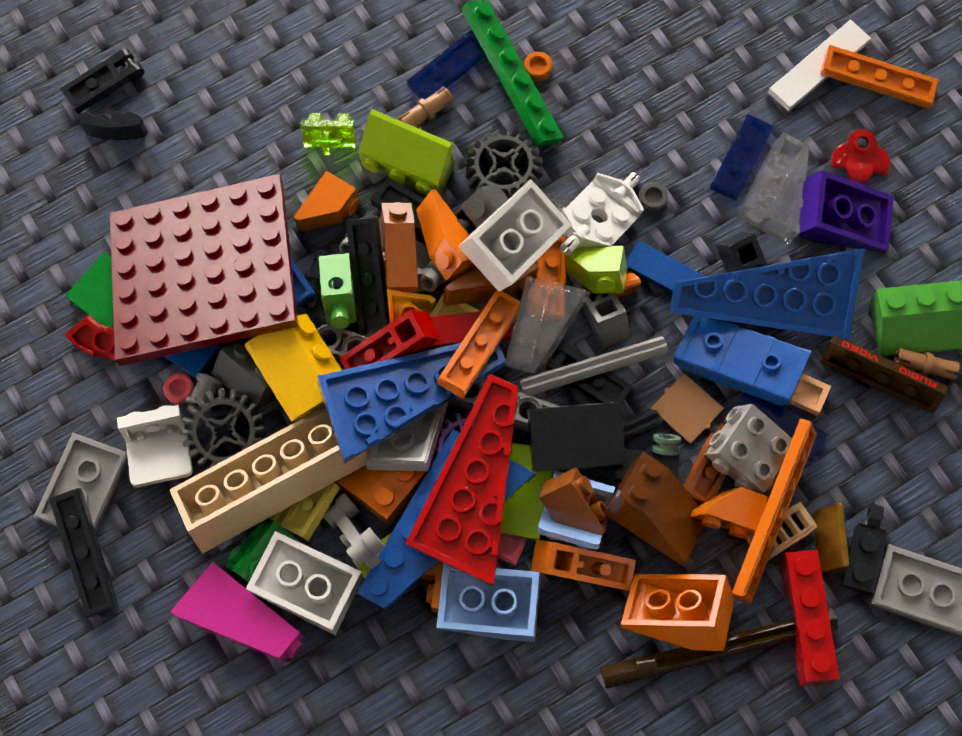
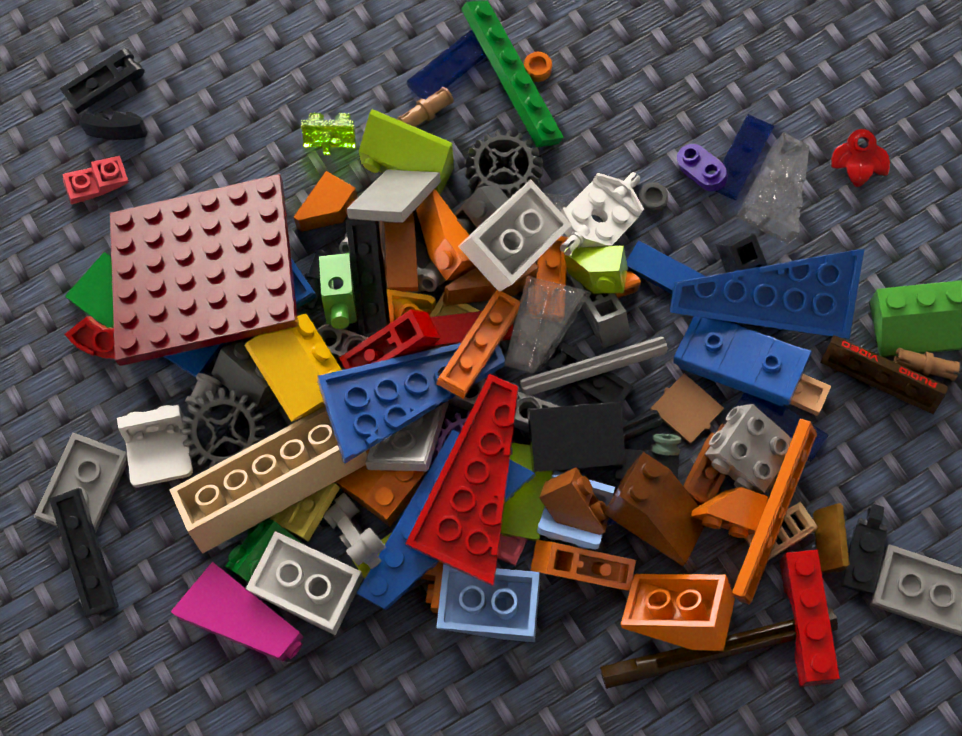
coral tile [163,373,195,405] -> none
white tile [768,19,871,112] -> none
dark purple slope [794,170,894,252] -> none
orange tile [820,45,939,109] -> none
none -> coral slope [63,156,128,204]
none -> tile [347,170,441,223]
none -> dark purple plate [677,144,728,191]

